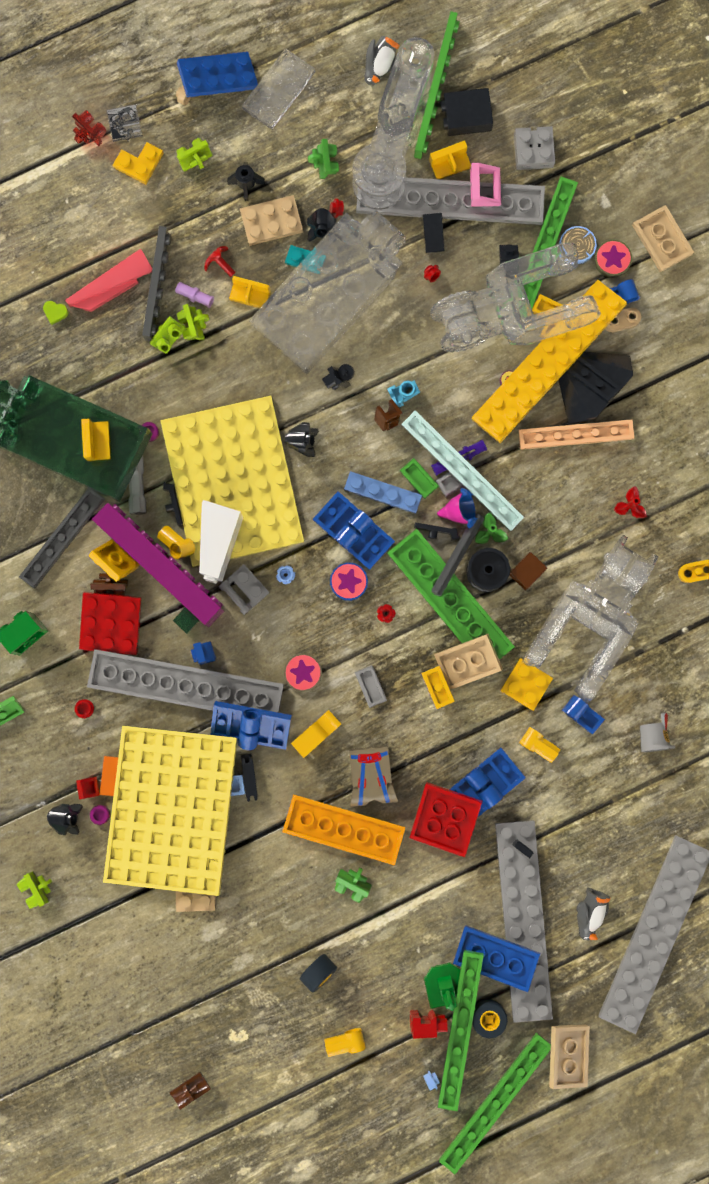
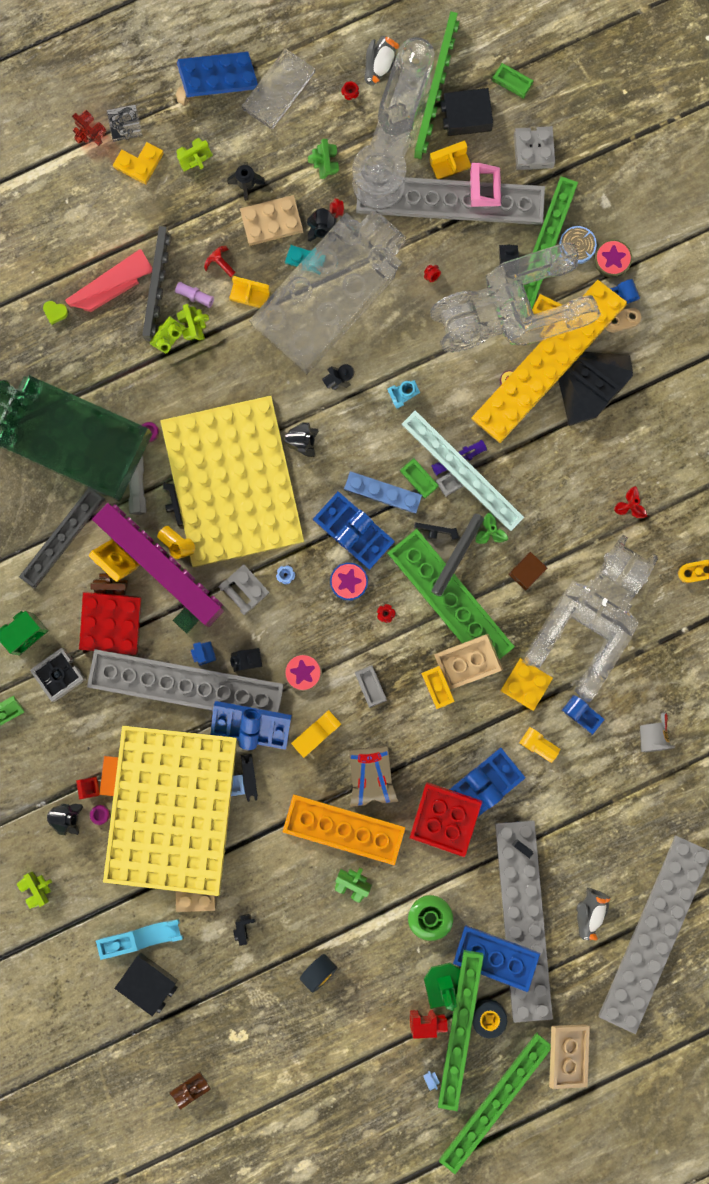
red plate [75,699,94,719] -> none
yellow panel [81,419,111,461] -> none
white slope [199,500,244,584] -> none
yellow piece [324,1028,366,1057] -> none
reddish brown window [374,399,403,431] -> none
black tile [423,213,445,253] -> none
hat [437,488,478,528] -> none
black wheel [466,548,510,592] -> none
light nougat plate [518,420,634,450] -> none
tan plate [632,205,694,272] -> none
none -> piece [30,648,87,702]
none -> medium azure piece [96,919,184,960]
none -> black brick [114,952,178,1017]
none -> black bracket [230,648,263,672]
none -> black bracket [233,914,256,946]
none -> red plate [341,81,359,100]
none -> bright green hat [408,895,453,941]
none -> bright green tile [492,63,534,99]

